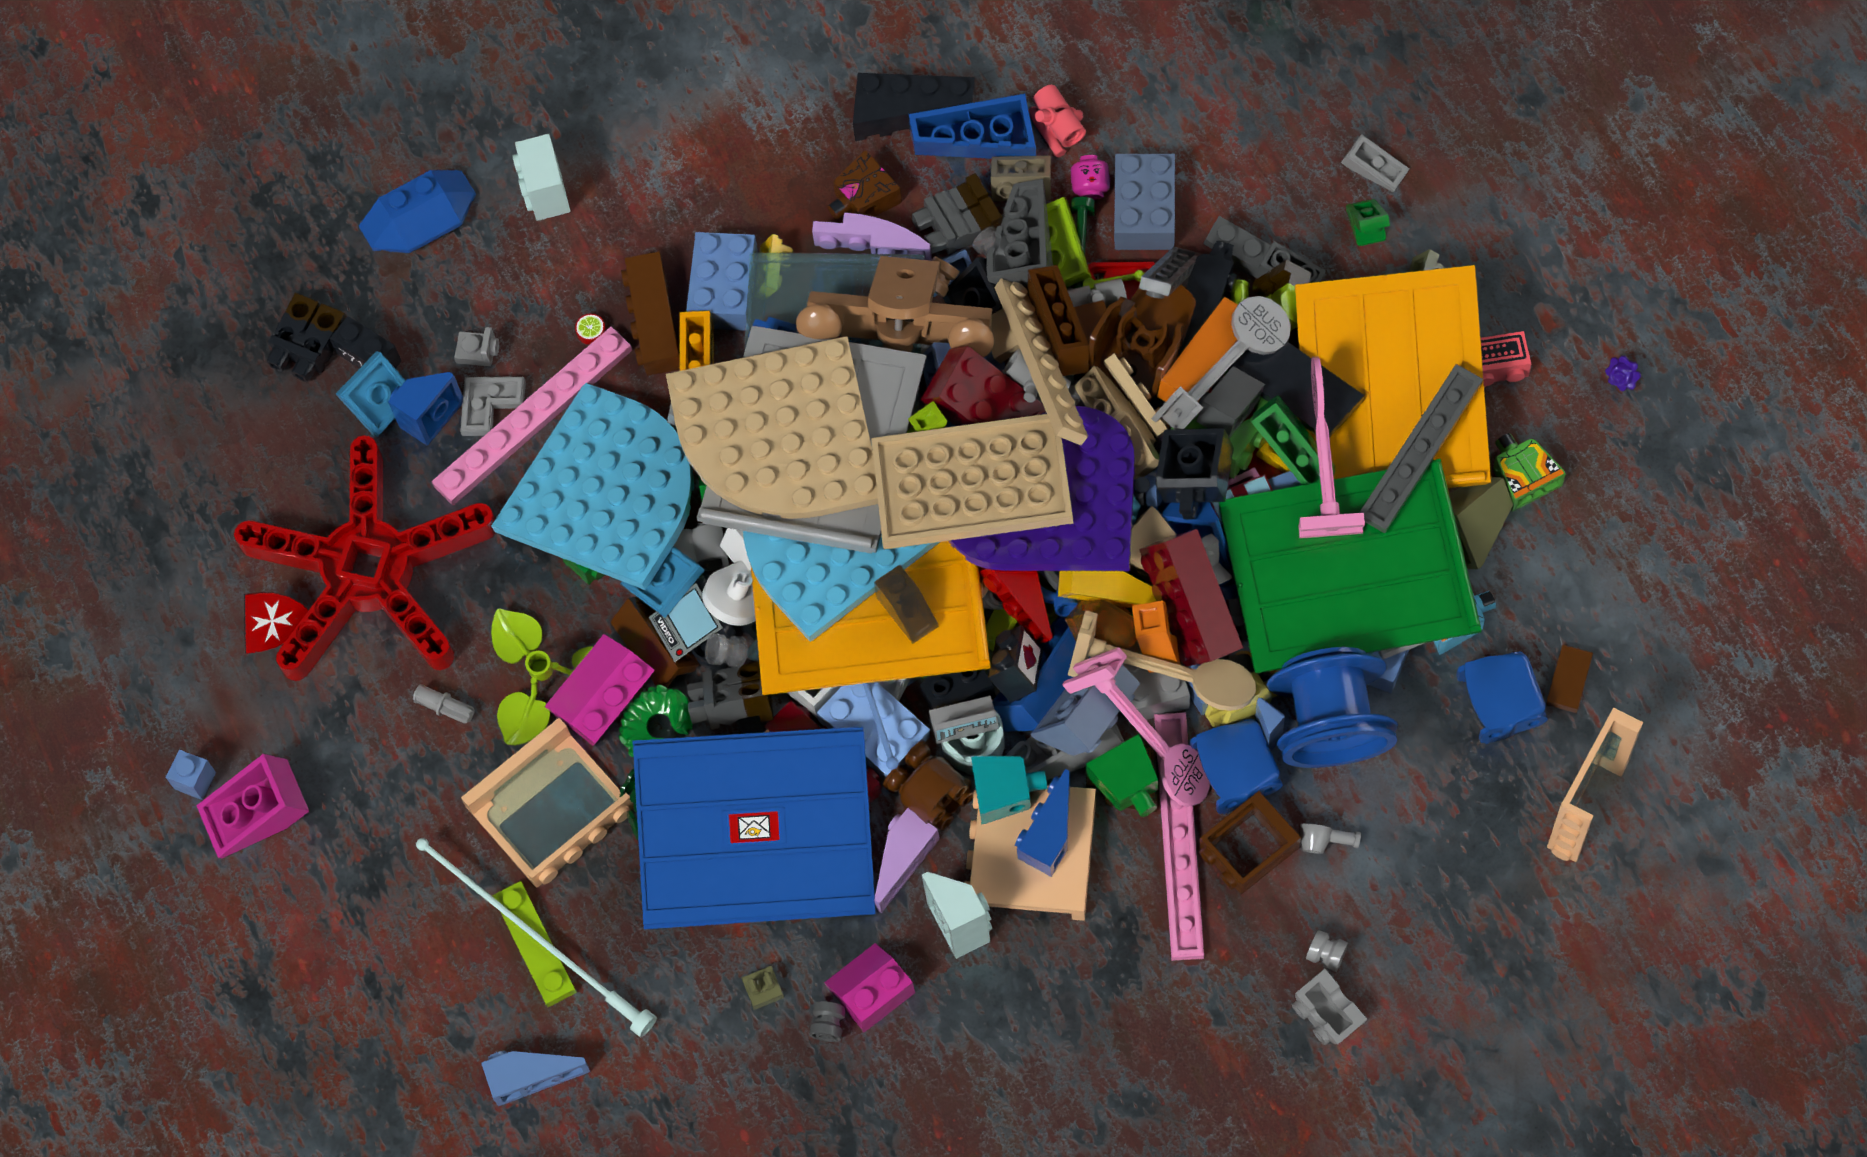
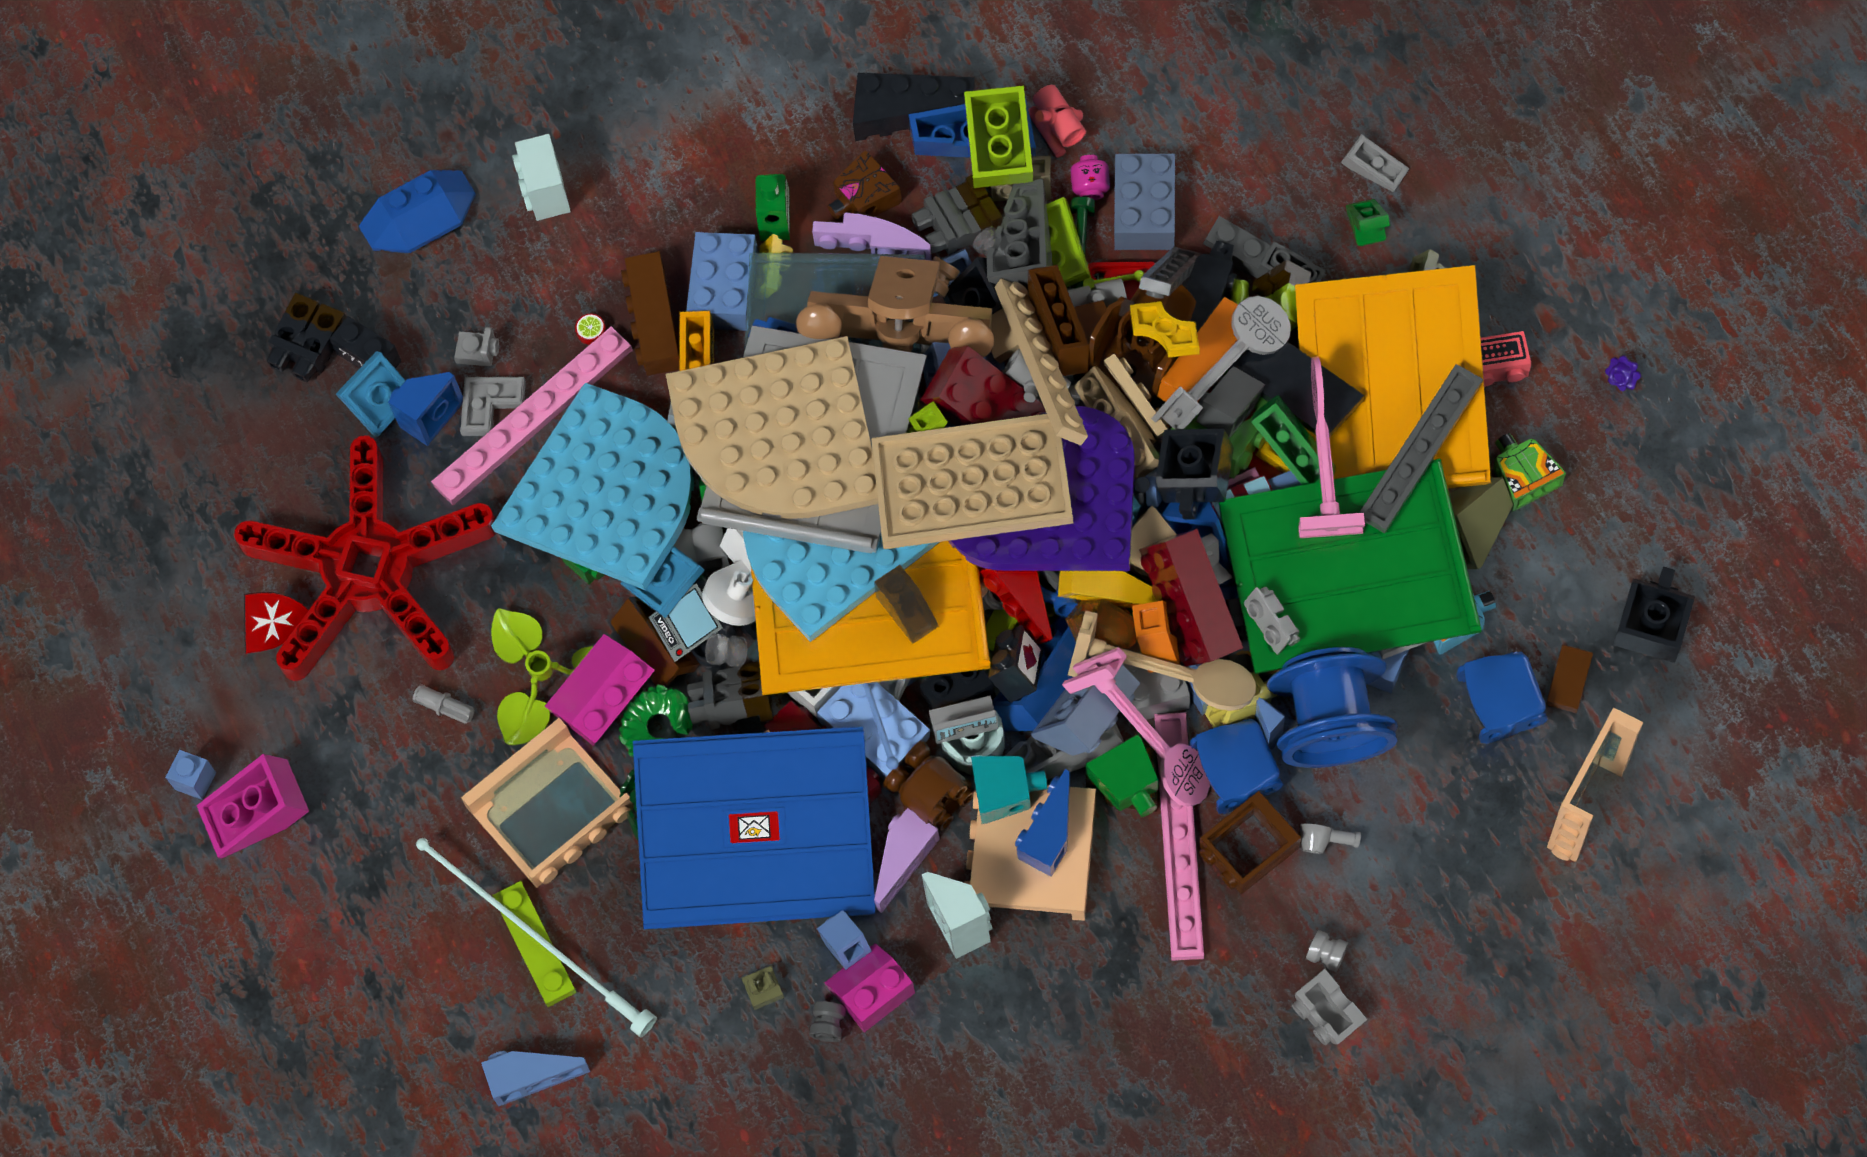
none -> green torso [756,174,790,241]
none -> medium blue brick [817,910,872,970]
none -> lime brick [964,86,1033,188]
none -> yellow tile [1130,301,1200,357]
none -> light grey hinge [1244,587,1300,655]
none -> black hinge [1613,566,1695,663]

